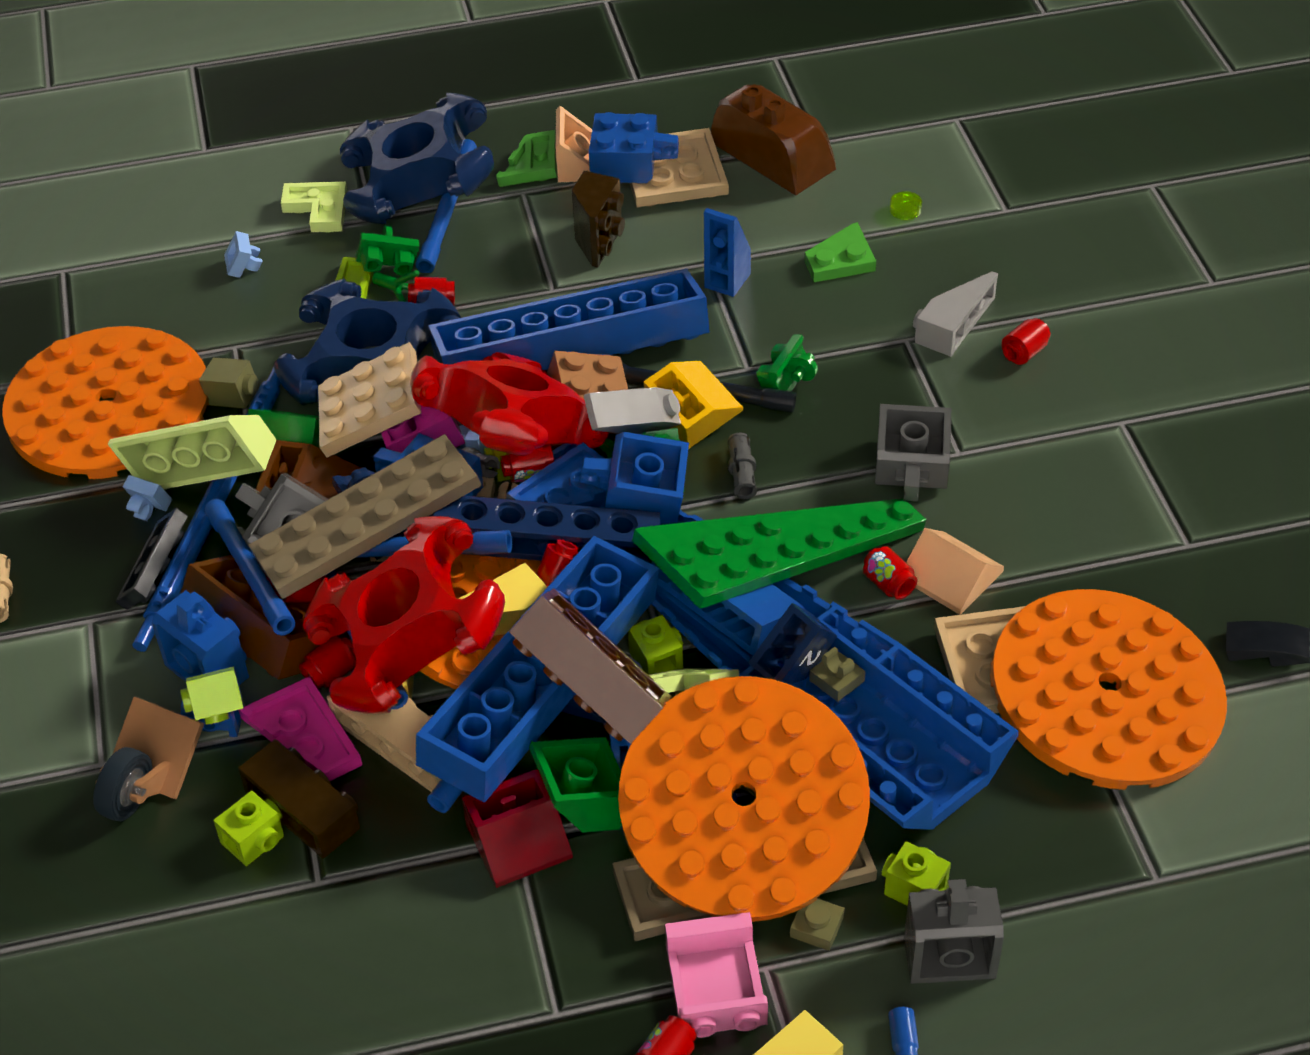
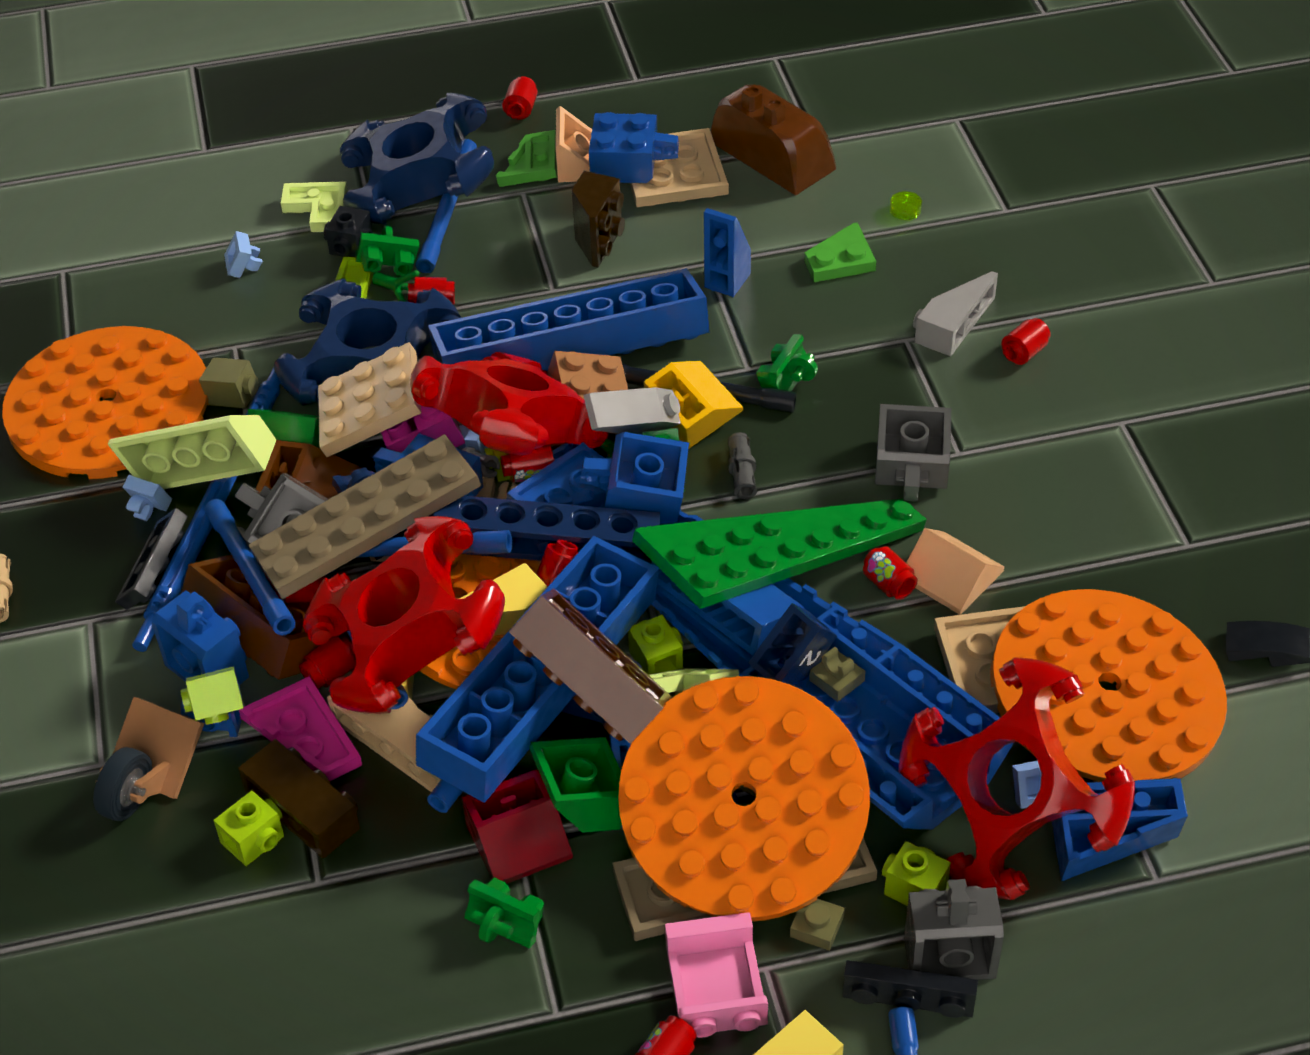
none -> black brick [324,206,373,257]
none -> green hips [464,877,544,949]
none -> red brick [502,76,538,120]
none -> black plate [842,960,978,1018]
none -> red piece [898,657,1135,900]
none -> light blue tile [1012,761,1041,809]
none -> blue wedge [1052,778,1188,881]

